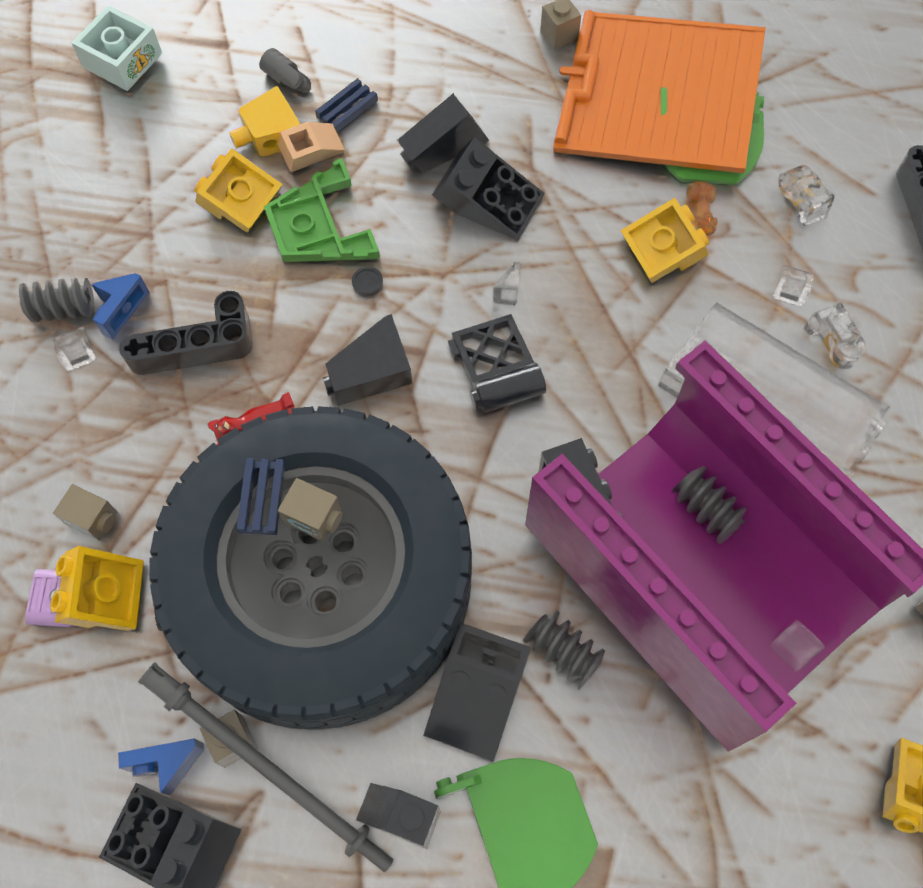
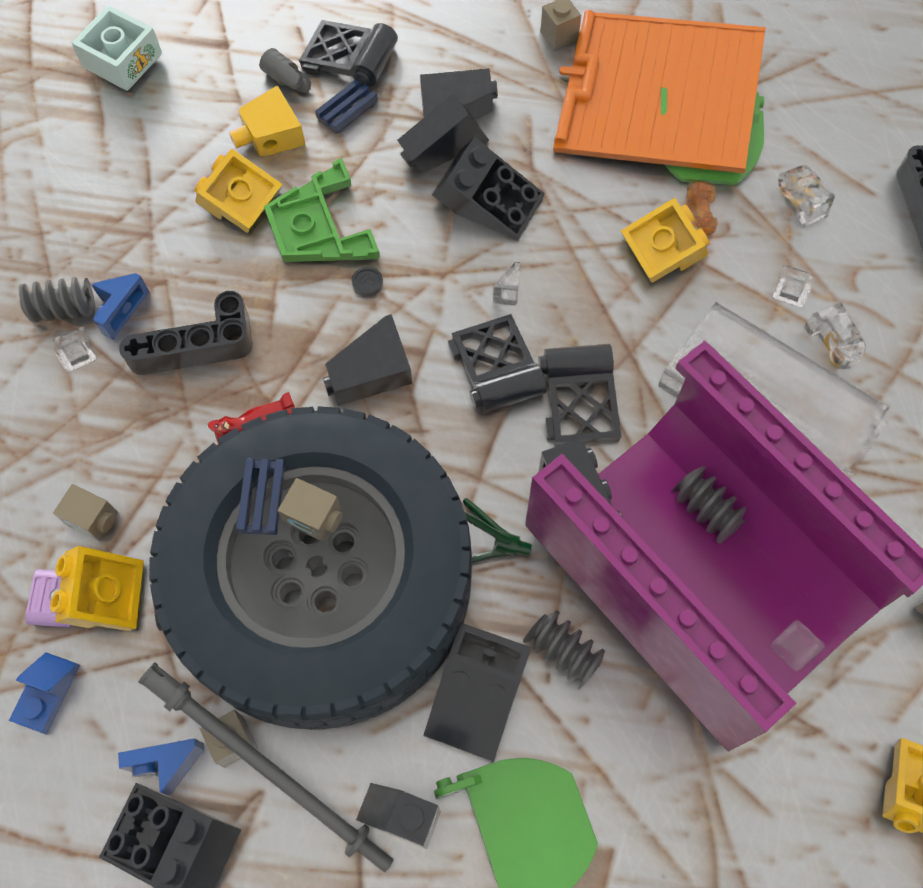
light nougat slope [278,122,345,172] -> none
none -> blue slope [9,652,80,735]
none -> black piece [299,20,398,86]
none -> black slope [420,68,498,119]
none -> dark green plant [463,498,532,564]
none -> black piece [538,344,622,445]

